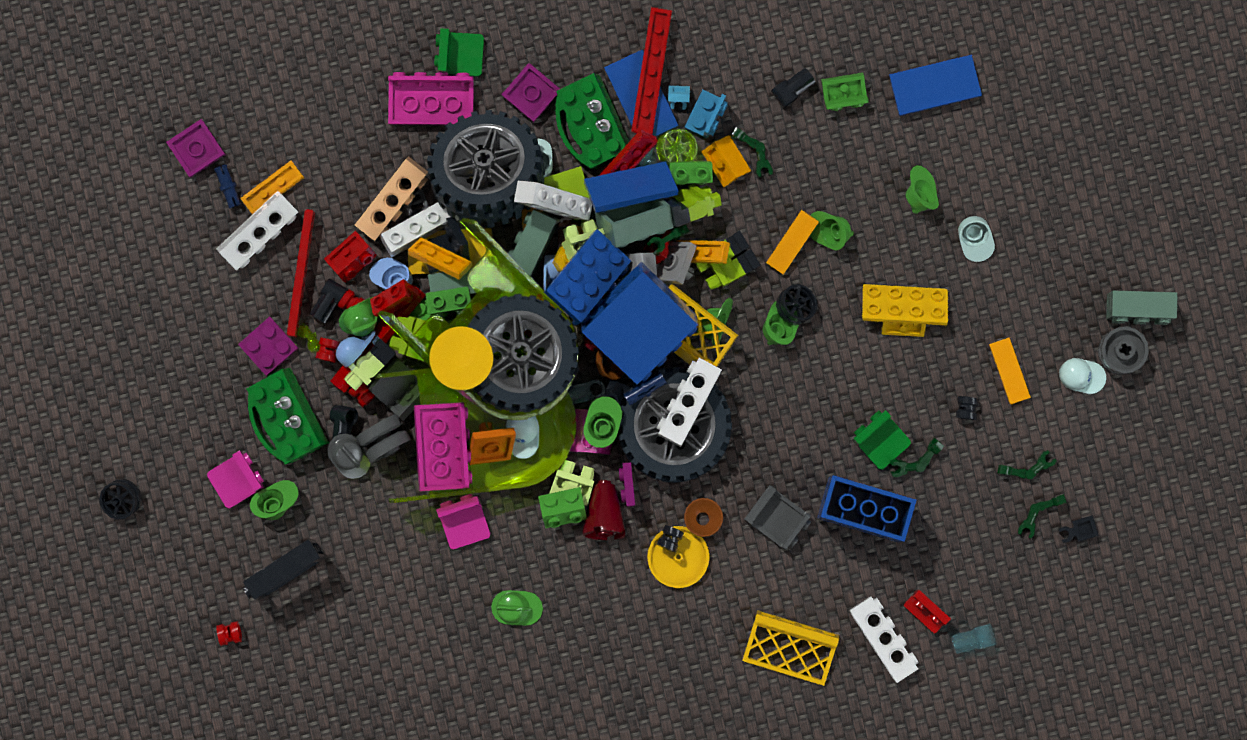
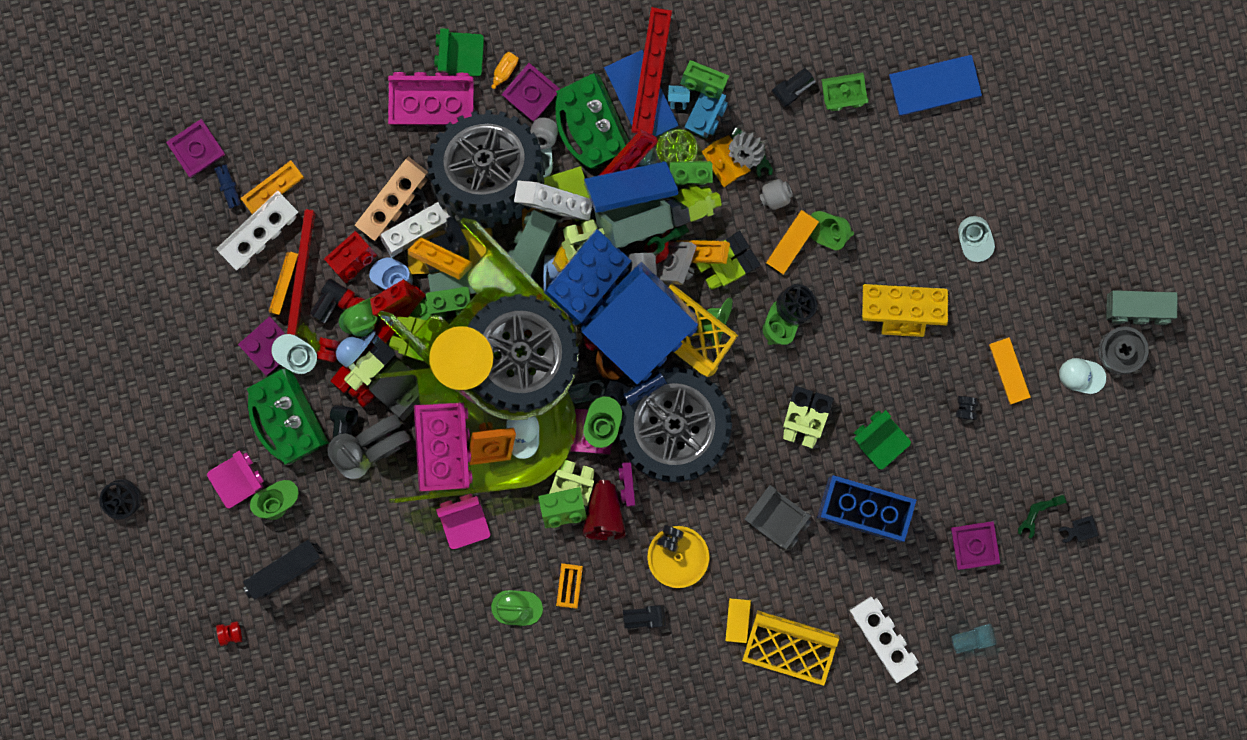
white brick [656,358,722,447] -> none
dark orange piece [684,498,723,537] -> none
dark green piece [890,438,944,477] -> none
red bracket [904,590,951,633] -> none
bright green piece [905,165,939,214] -> none
dark green piece [997,450,1057,479] -> none
none -> light orange tile [269,252,298,315]
none -> light aqua cap [272,334,317,374]
none -> light orange piece [491,52,519,89]
none -> light grey head [530,118,558,149]
none -> light orange tile [556,563,583,608]
none -> black piece [623,605,666,629]
none -> bright green bracket [680,60,729,100]
none -> yellow tile [725,598,751,643]
none -> light grey gear [729,131,765,169]
none -> light grey head [760,179,793,210]
none -> yellowish green hips [783,386,834,448]
none -> magenta plate [951,521,1000,570]

